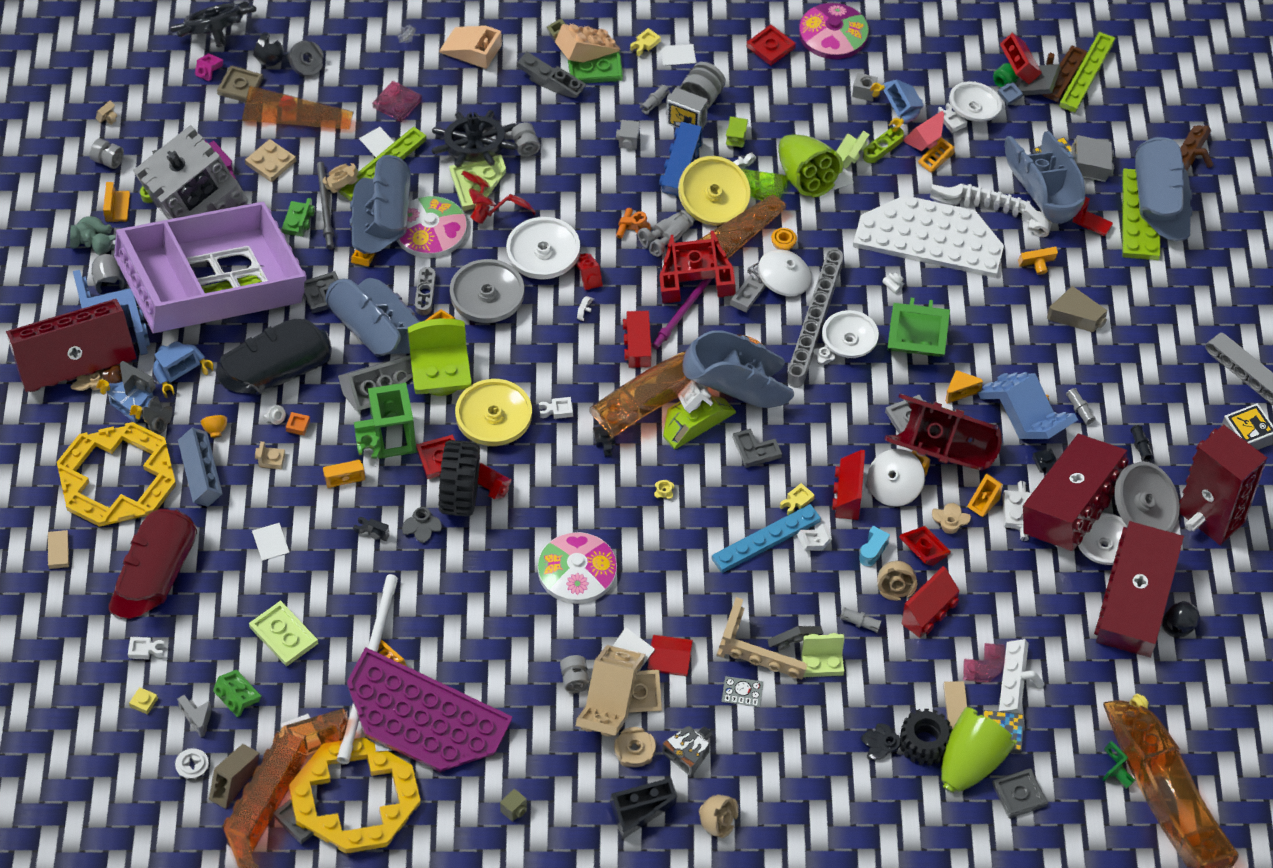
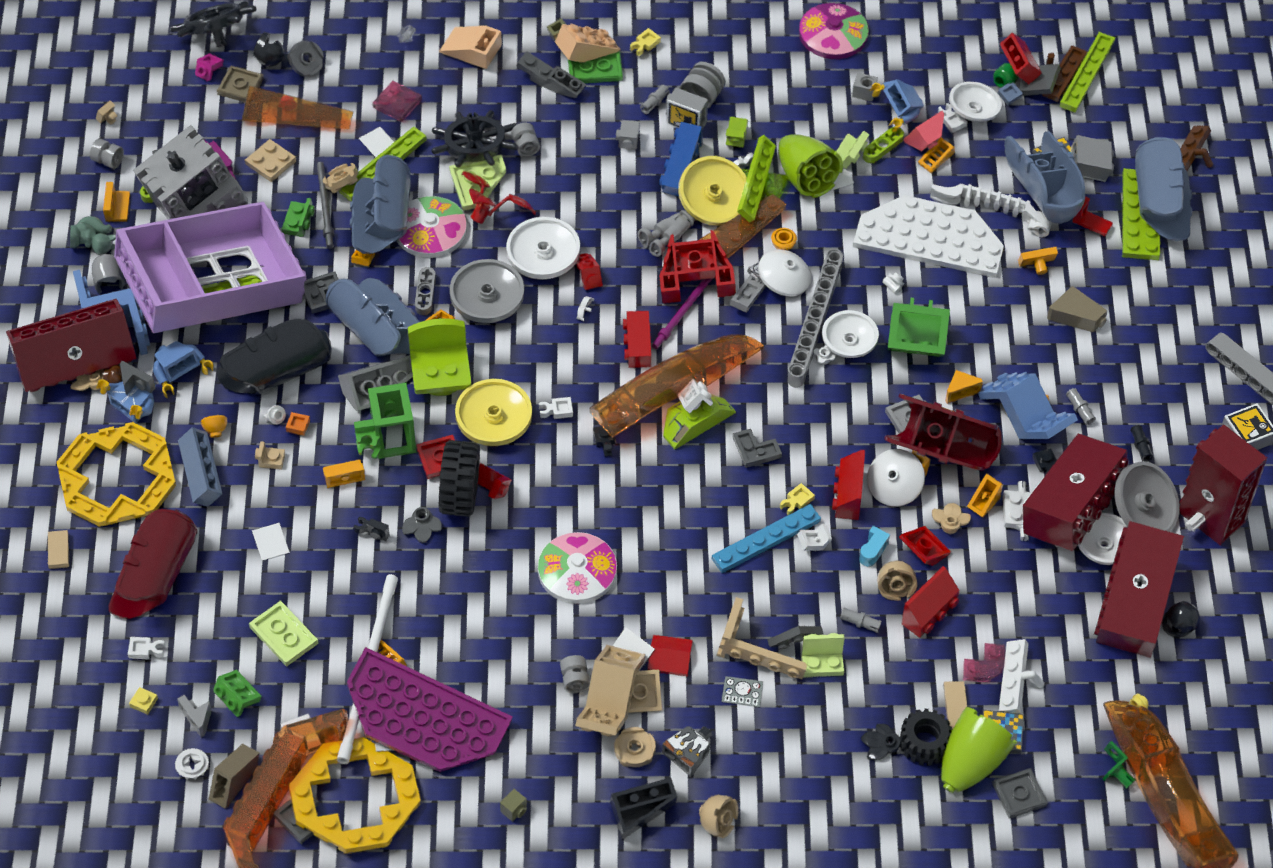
dark grey plate [142,396,172,434] -> none
orange piece [616,208,652,239] -> none
light yellow plate [654,480,674,499] -> none
white sticker [660,44,696,65] -> none
sand blue animal [683,331,794,408] -> none
red plate [746,25,796,66] -> none
none -> lime plate [737,135,776,223]

